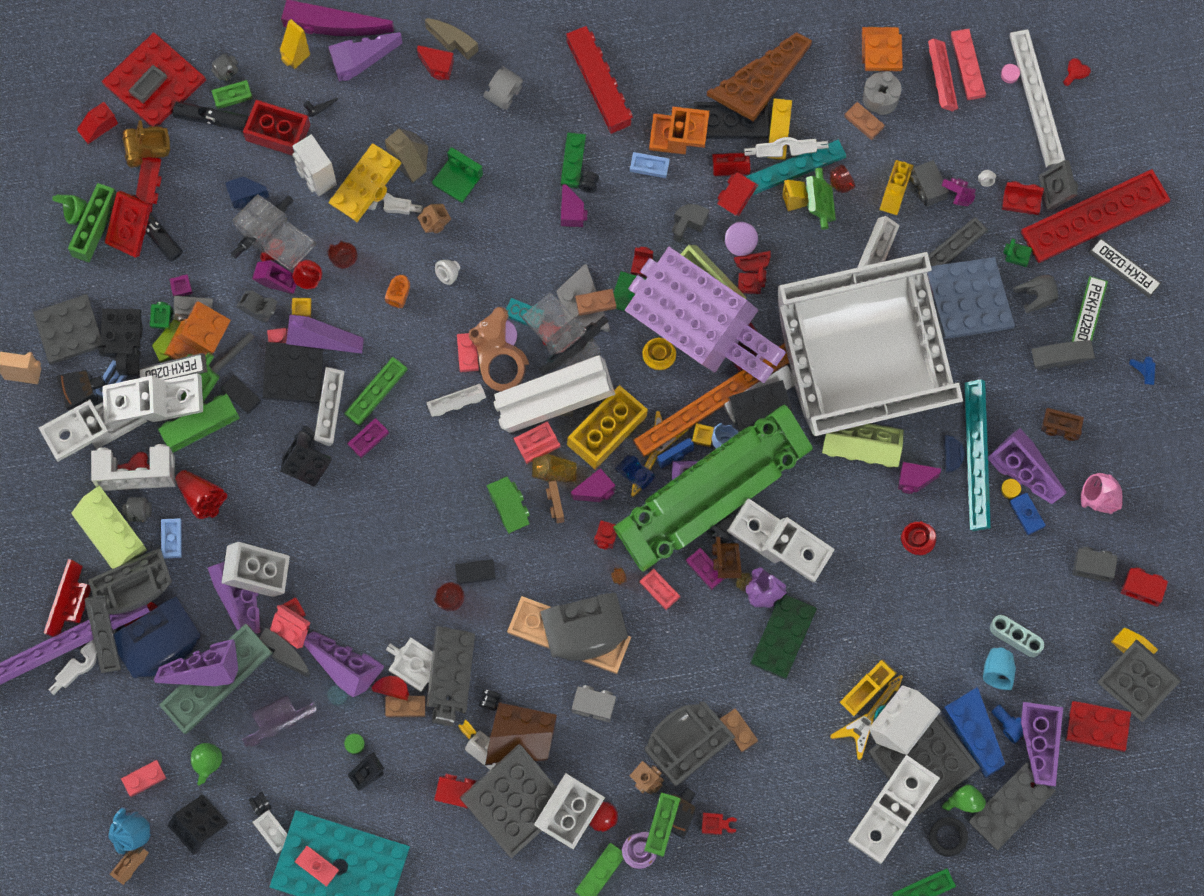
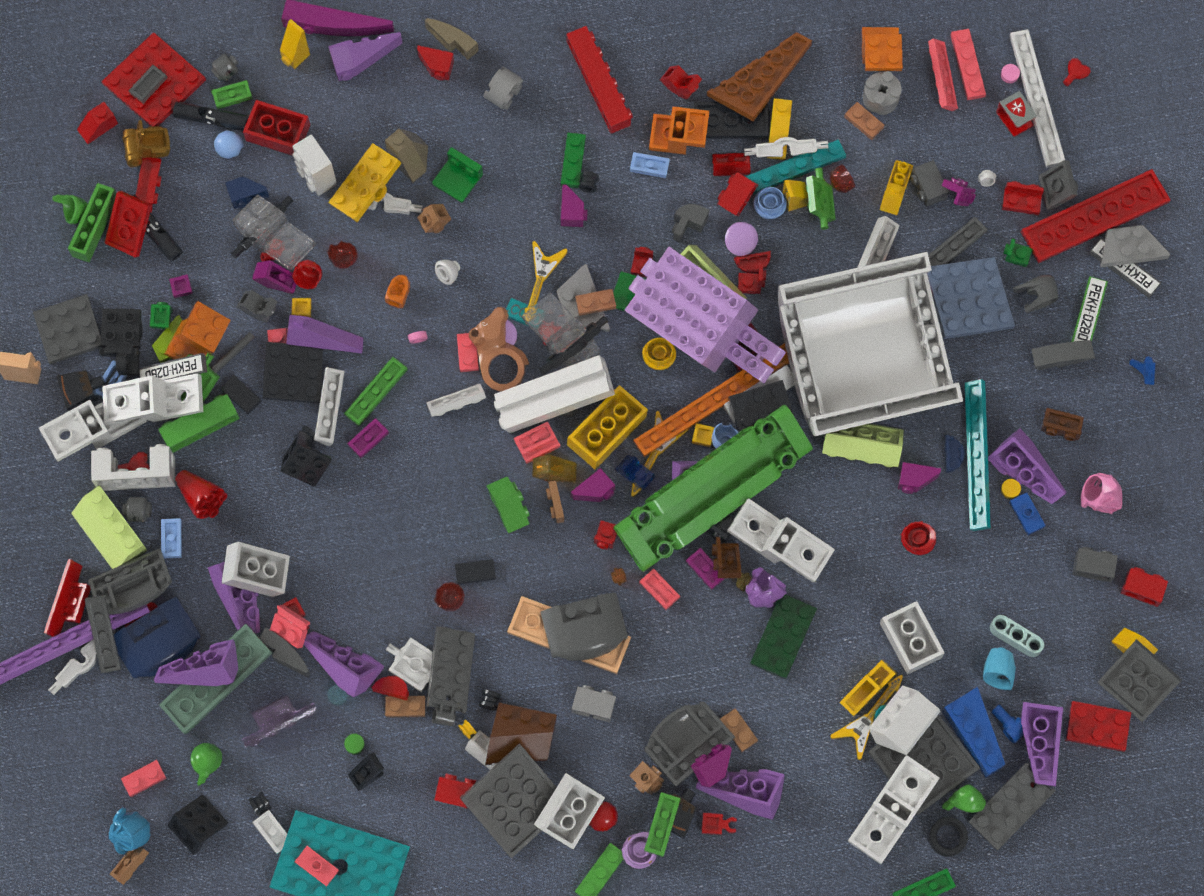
light grey bracket [173,296,213,322] -> none
black bar [304,98,338,117] -> none
blue plate [657,438,694,469] -> none
none -> light blue hair [214,130,244,159]
none -> bright pink tile [408,331,428,344]
none -> piece [525,241,567,324]
none -> red brick [660,65,702,99]
none -> magenta slope [691,744,732,788]
none -> medium lavender wedge [696,769,785,820]
none -> light blue piece [753,187,787,219]
none -> white brick [880,601,944,675]
none -> piece [996,91,1037,137]
none -> light grey wing [1100,225,1170,267]

